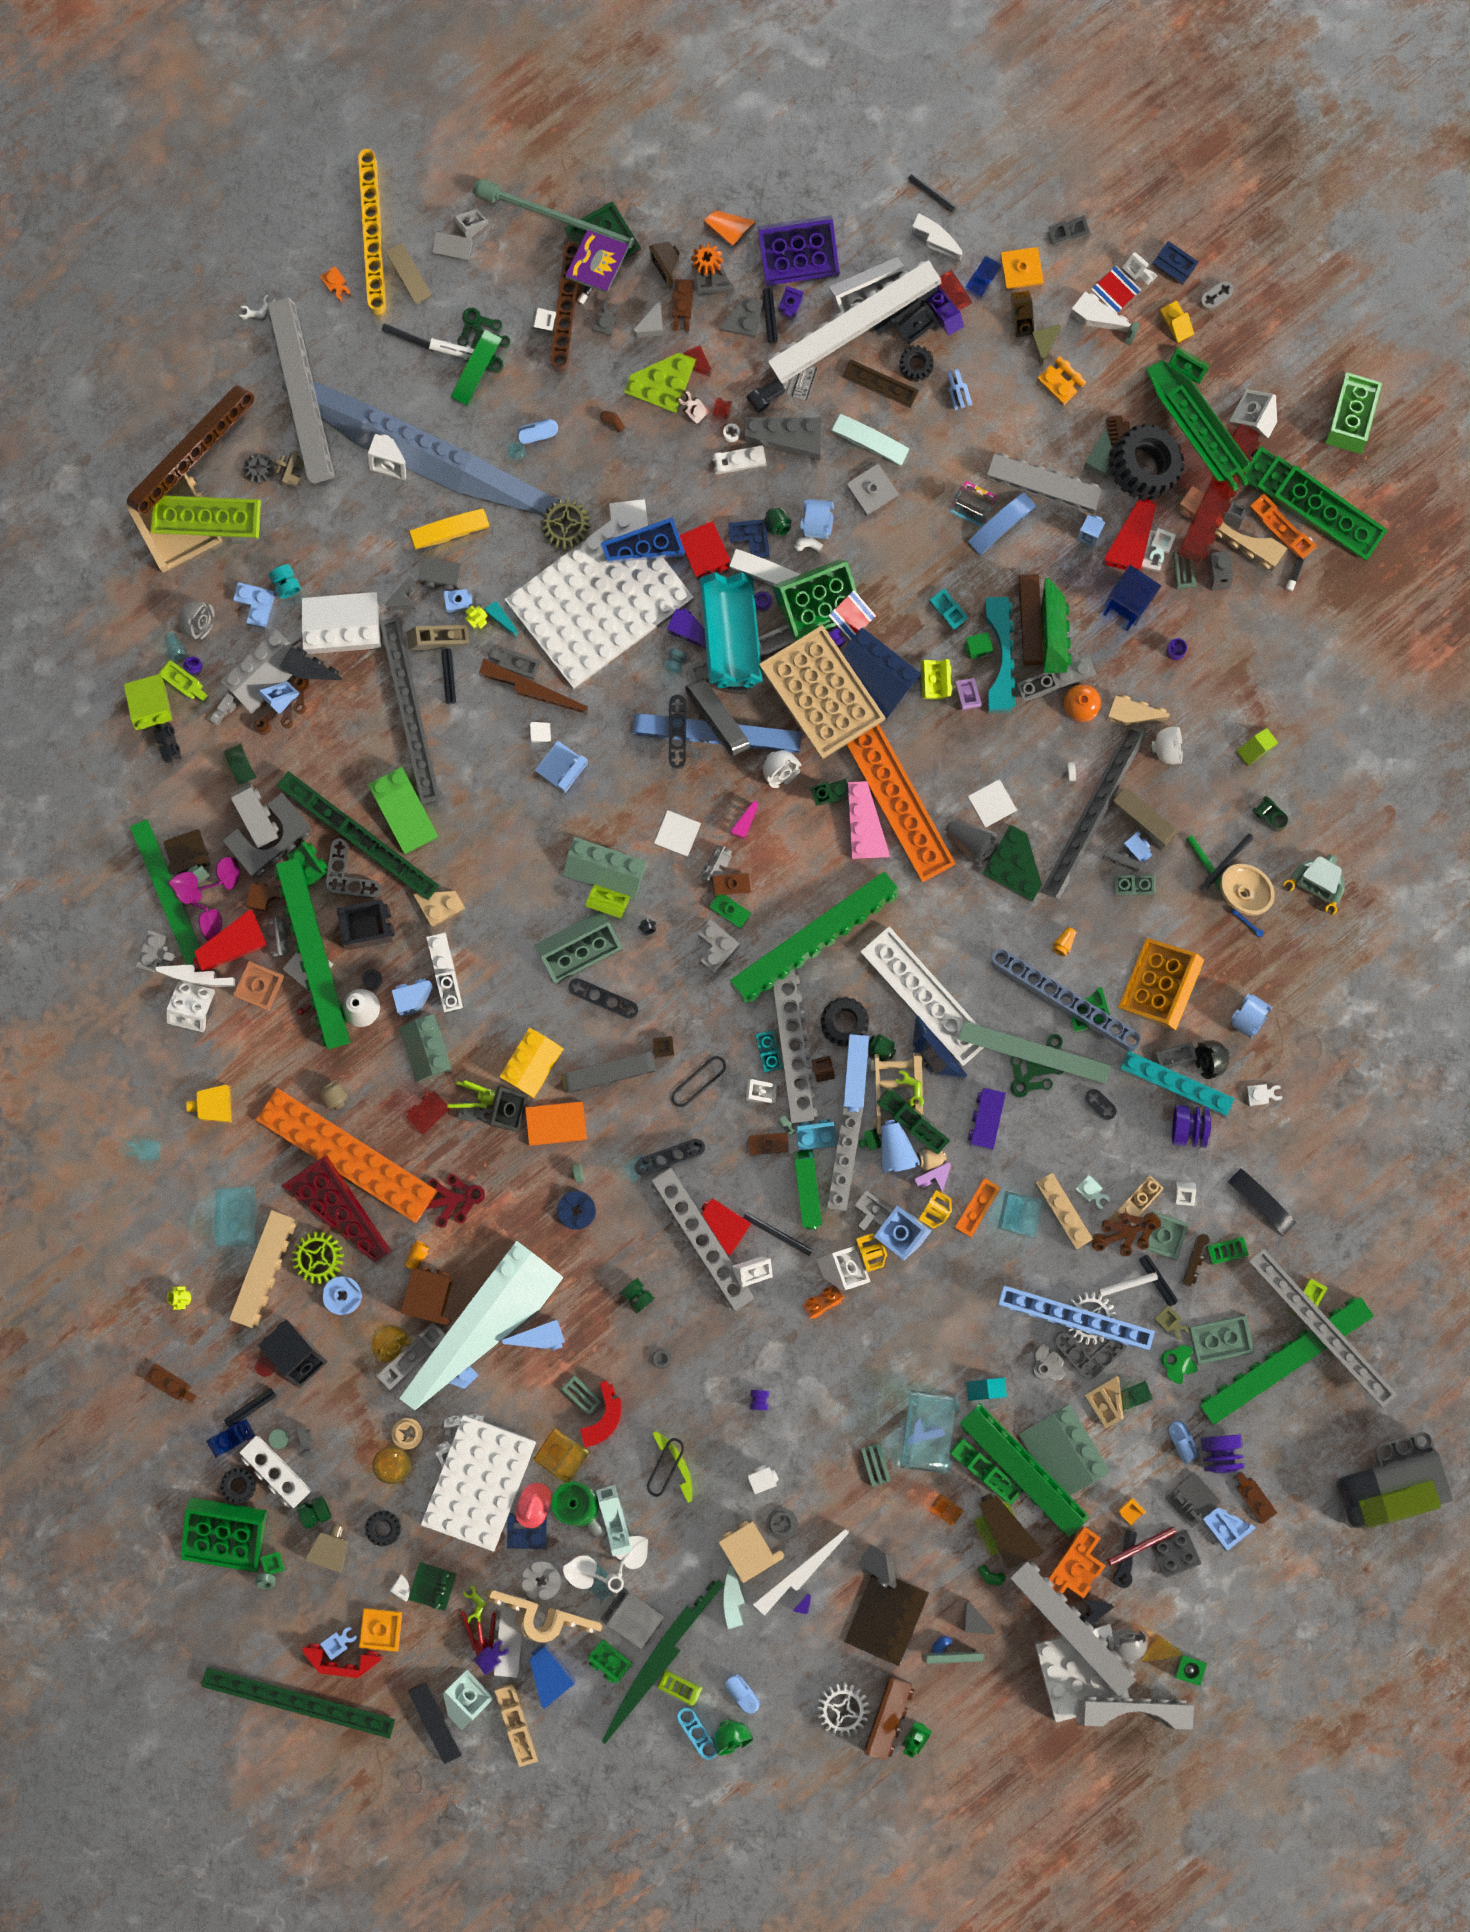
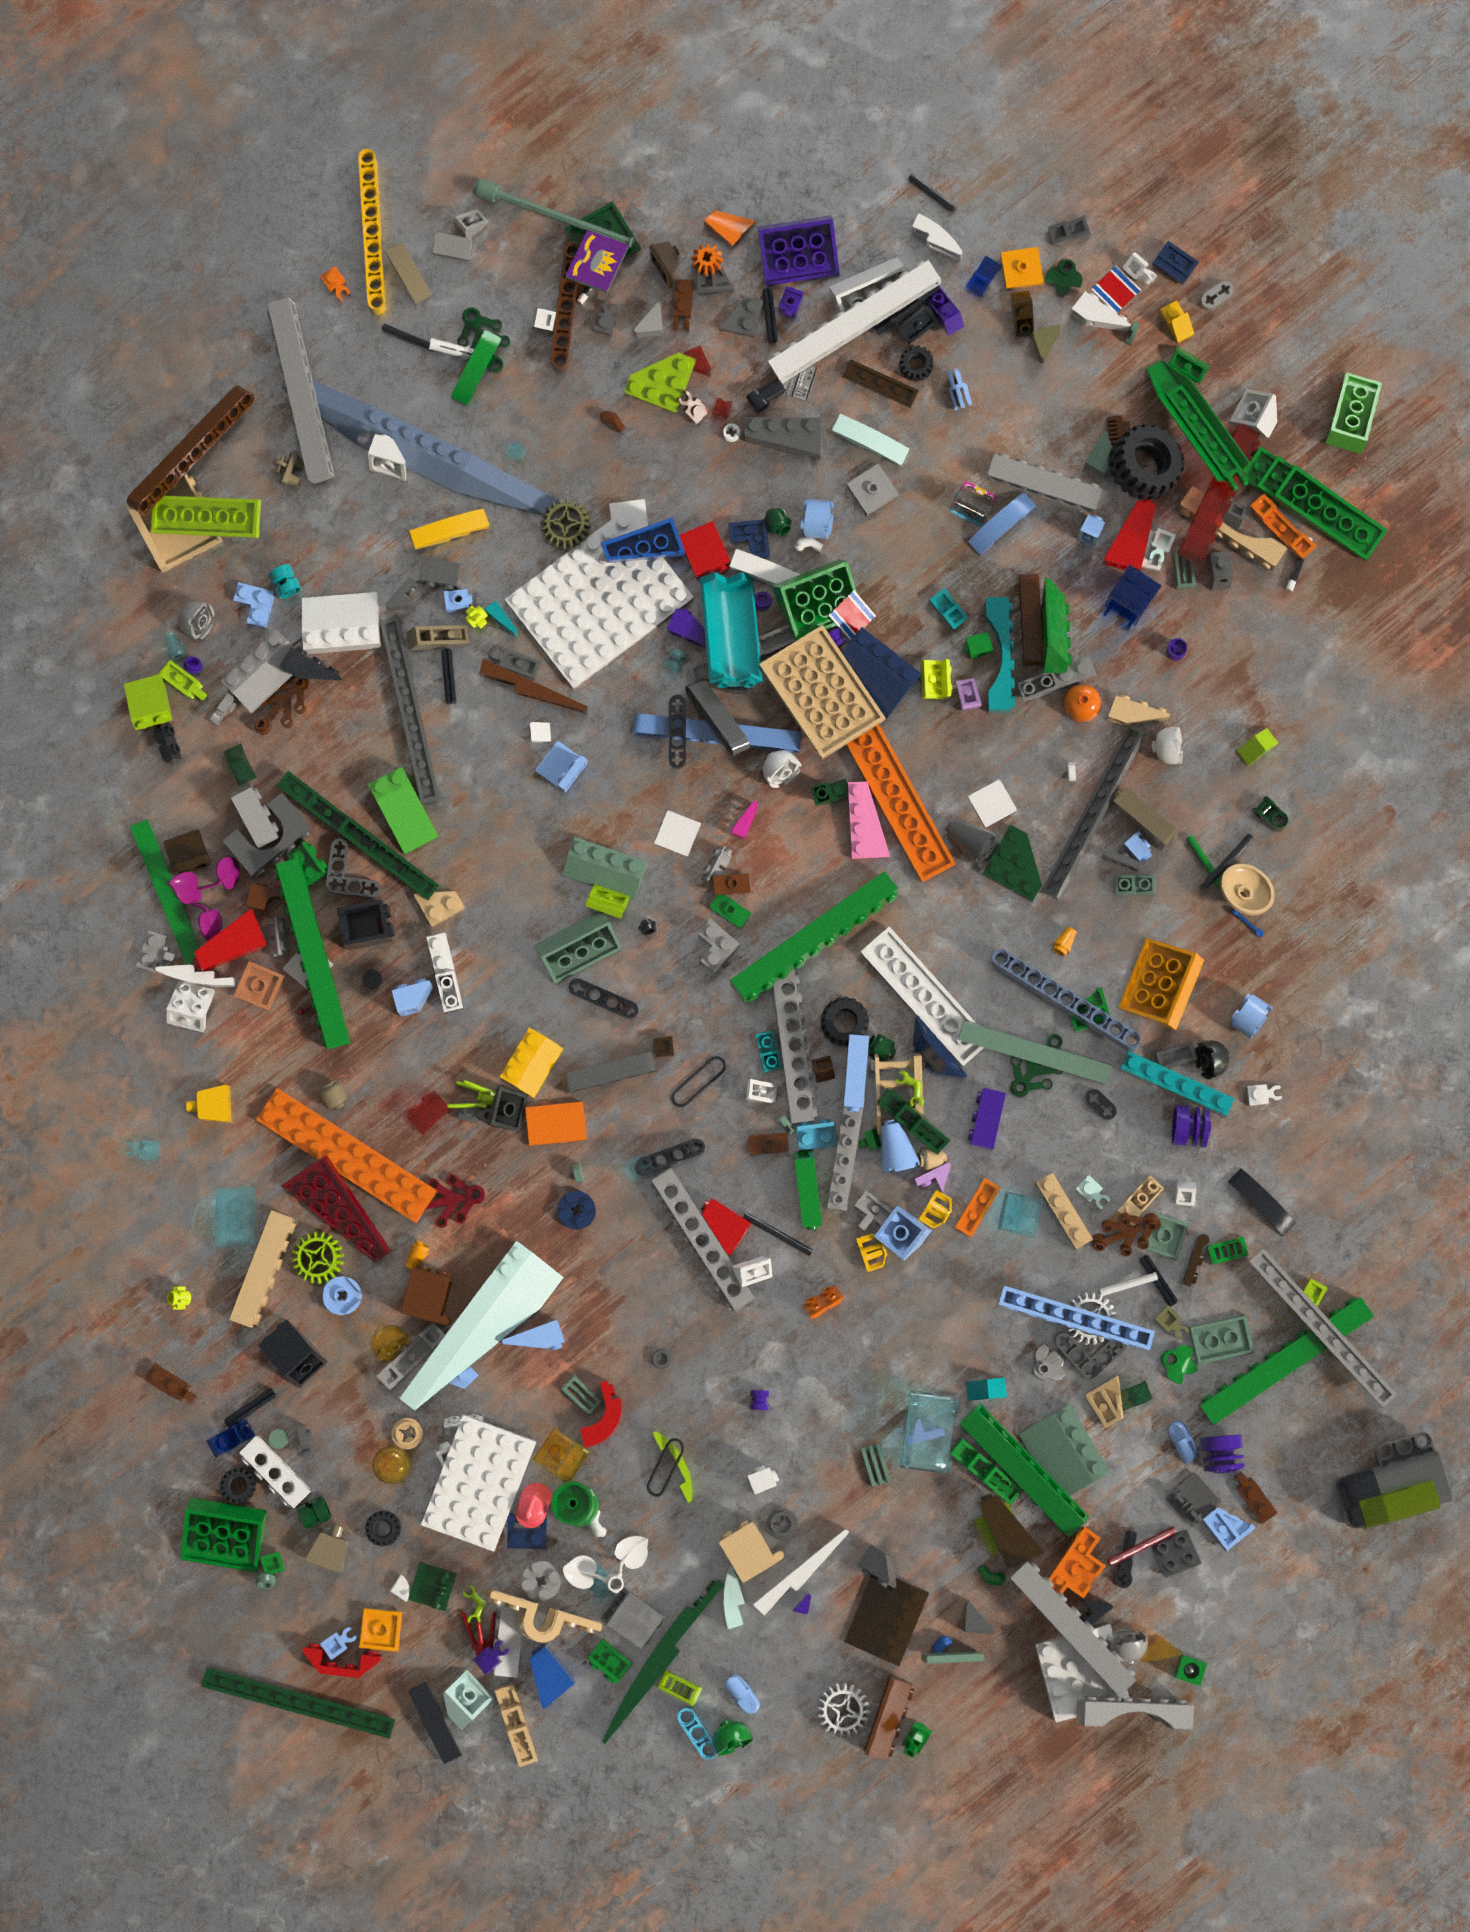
sand green slope [187,865,210,885] -> none
white arm [239,295,276,320] -> none
dark grey gear [243,453,274,483] -> none
clear red tile [255,1357,276,1377] -> none
light blue slope [258,681,299,714] -> none
white cone [342,989,380,1027] -> none
sand green slope [399,1014,453,1083] -> none
light blue arm [517,419,558,444] -> none
light aqua arch [596,1485,632,1556] -> none
dark green wheel [619,1278,655,1314] -> none
white plate [711,445,767,474] -> none
white slope [817,1245,871,1291] -> none
clear orange slope [928,1493,964,1527] -> none
clear red slope [939,270,972,311] -> none
light orange plate [1037,356,1087,406] -> none
light orange panel [1117,1498,1146,1525] -> none
torso [1283,854,1345,915] -> none
none -> dark green plate [1045,259,1083,296]

